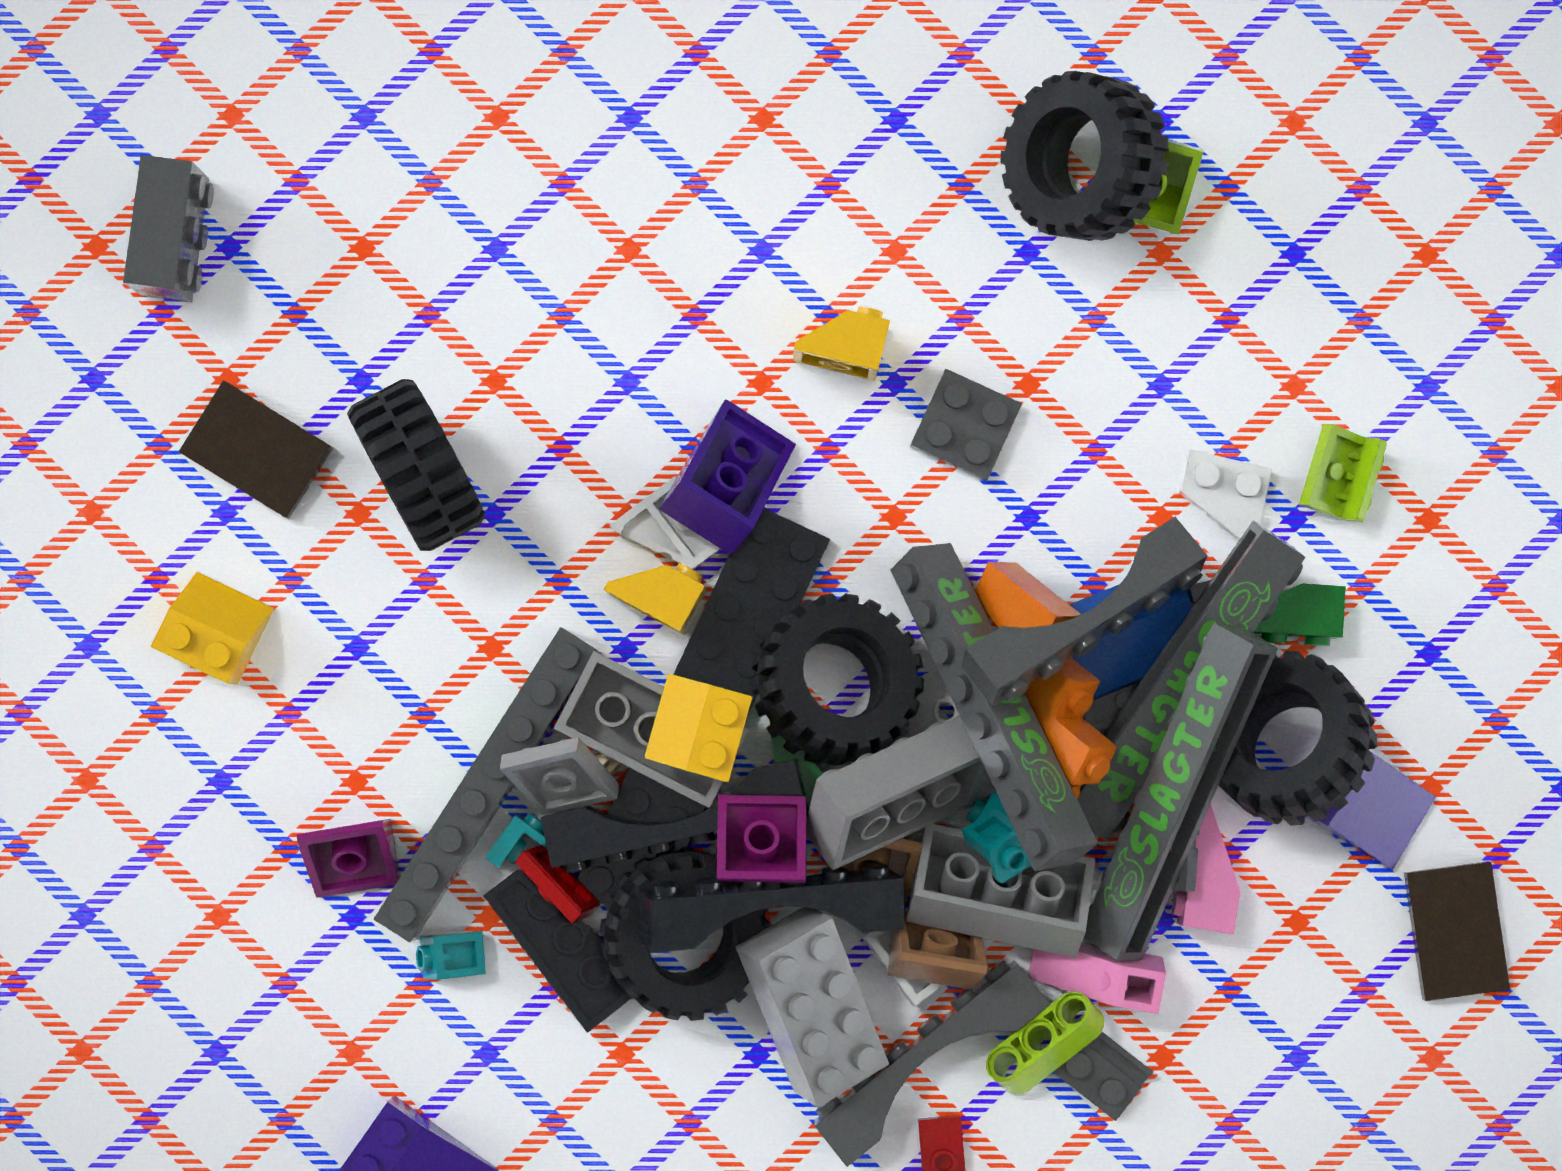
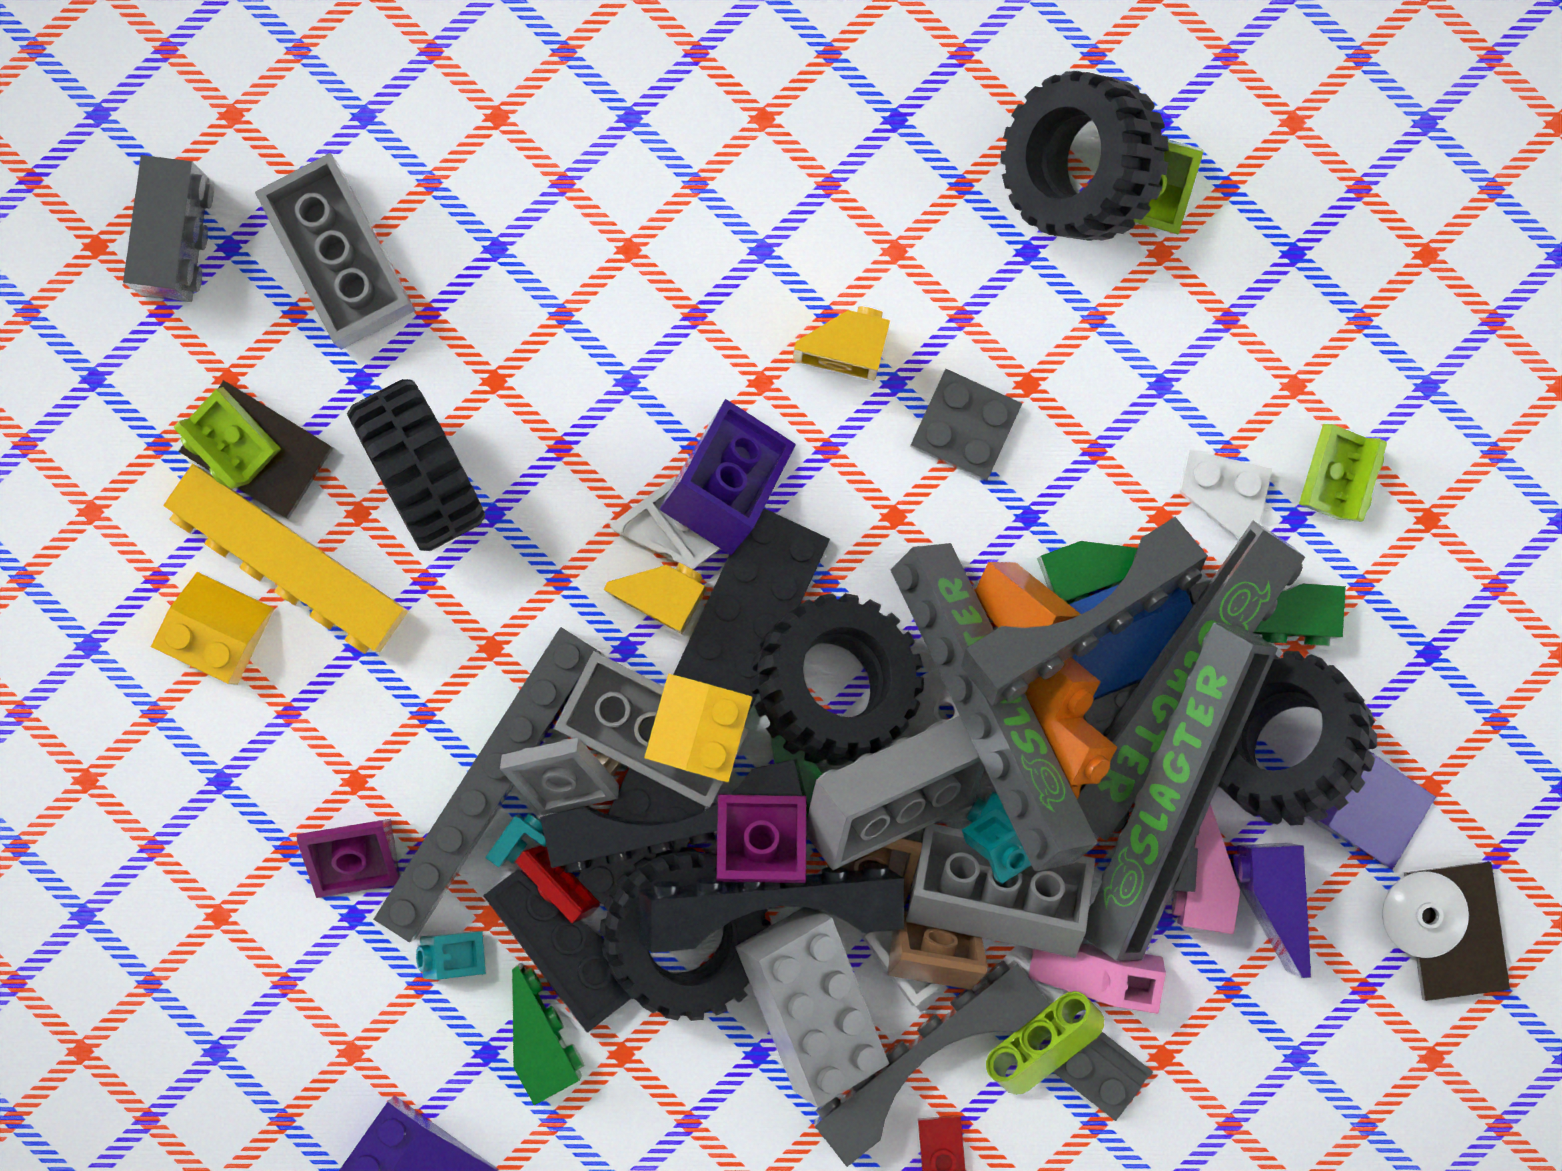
none -> yellow brick [163,463,409,654]
none -> lime bracket [174,387,281,489]
none -> light grey brick [255,152,416,350]
none -> green slope [512,962,585,1106]
none -> green slope [1037,541,1137,605]
none -> dark purple slope [1231,842,1311,978]
none -> white dish [1382,871,1469,958]

